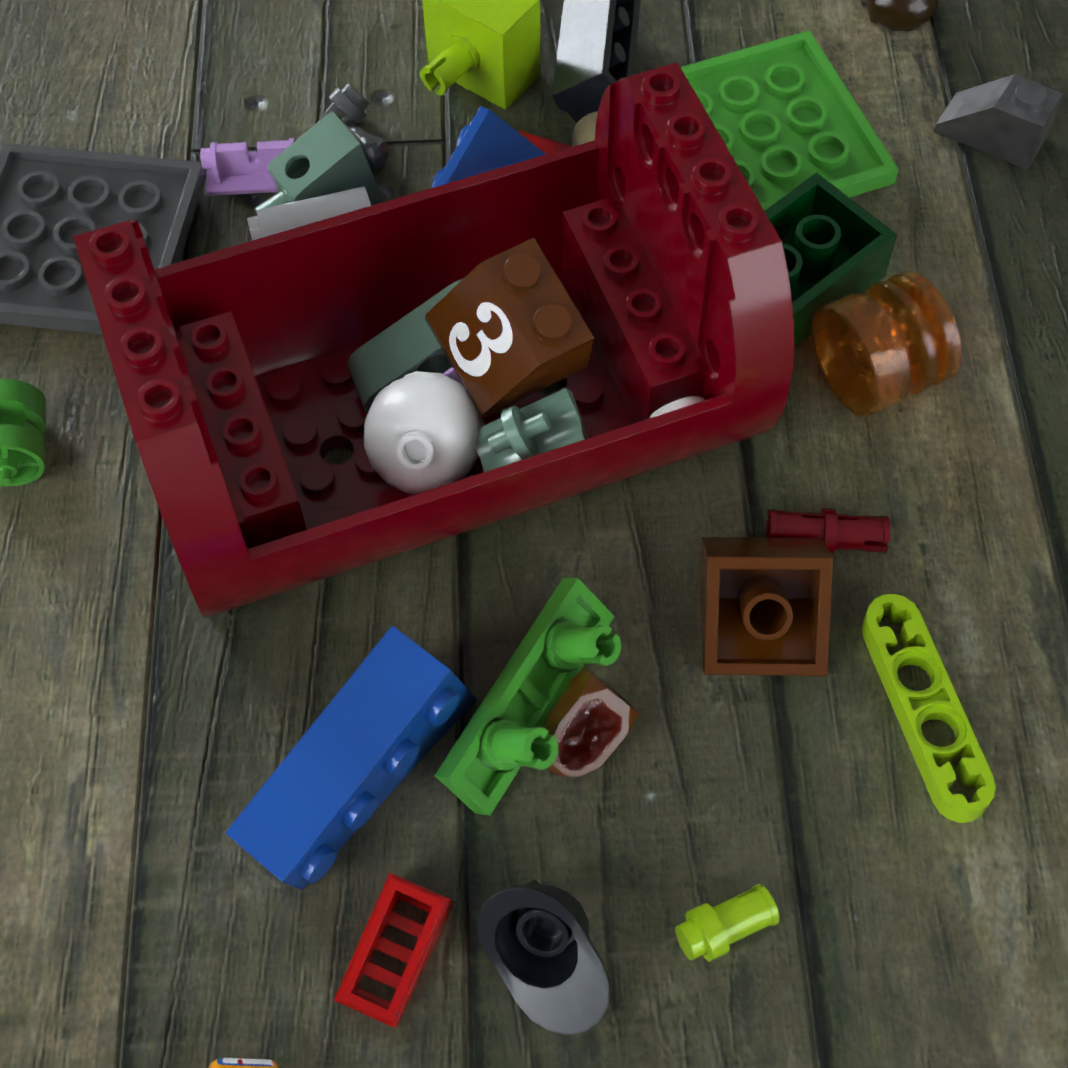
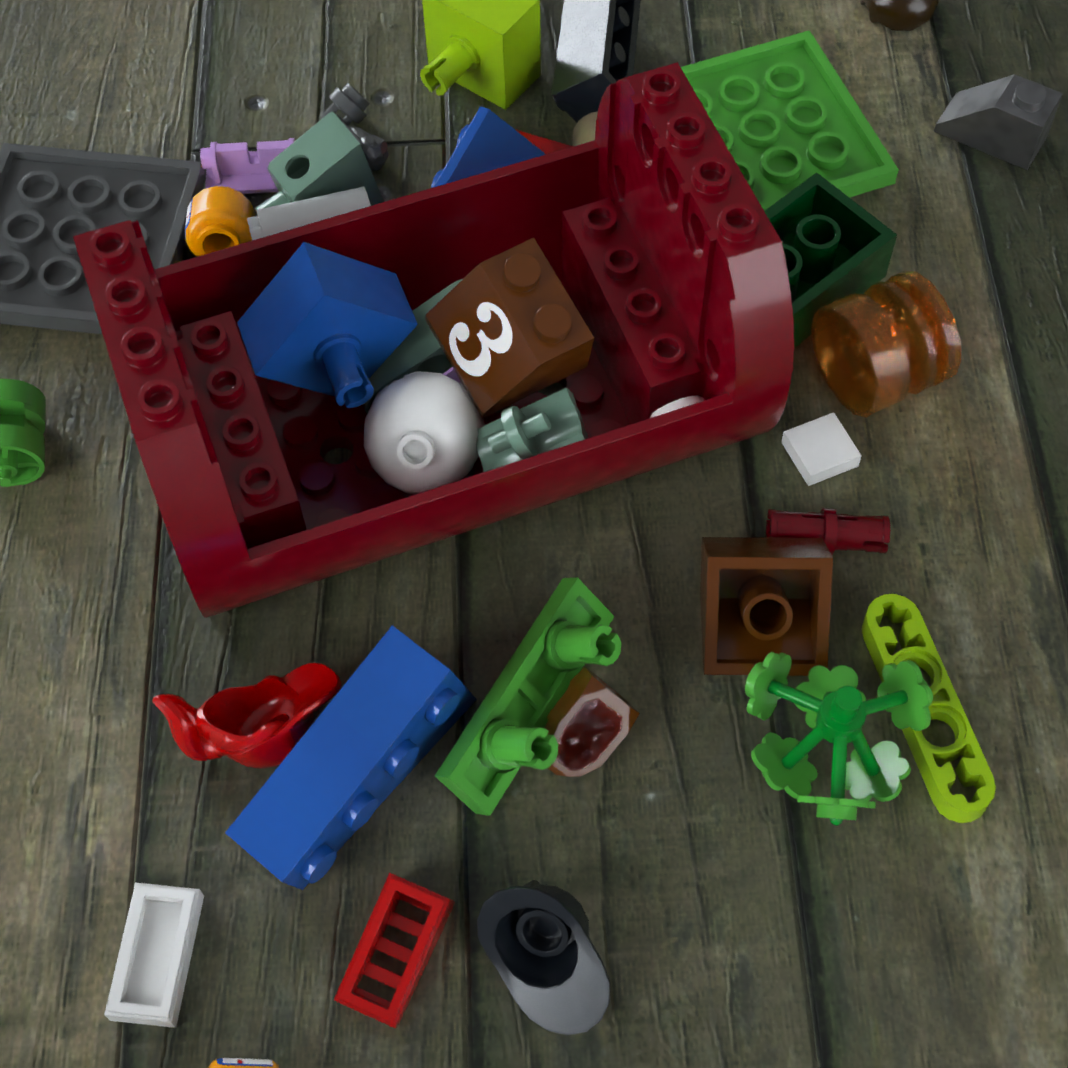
lime animal [675,884,780,961] -> none
none -> white tile [104,882,204,1028]
none -> red hair [152,663,342,769]
none -> light orange head [185,186,255,257]
none -> blue brick [237,242,418,408]
none -> bright green plant [745,652,933,826]
none -> white tile [781,412,862,486]

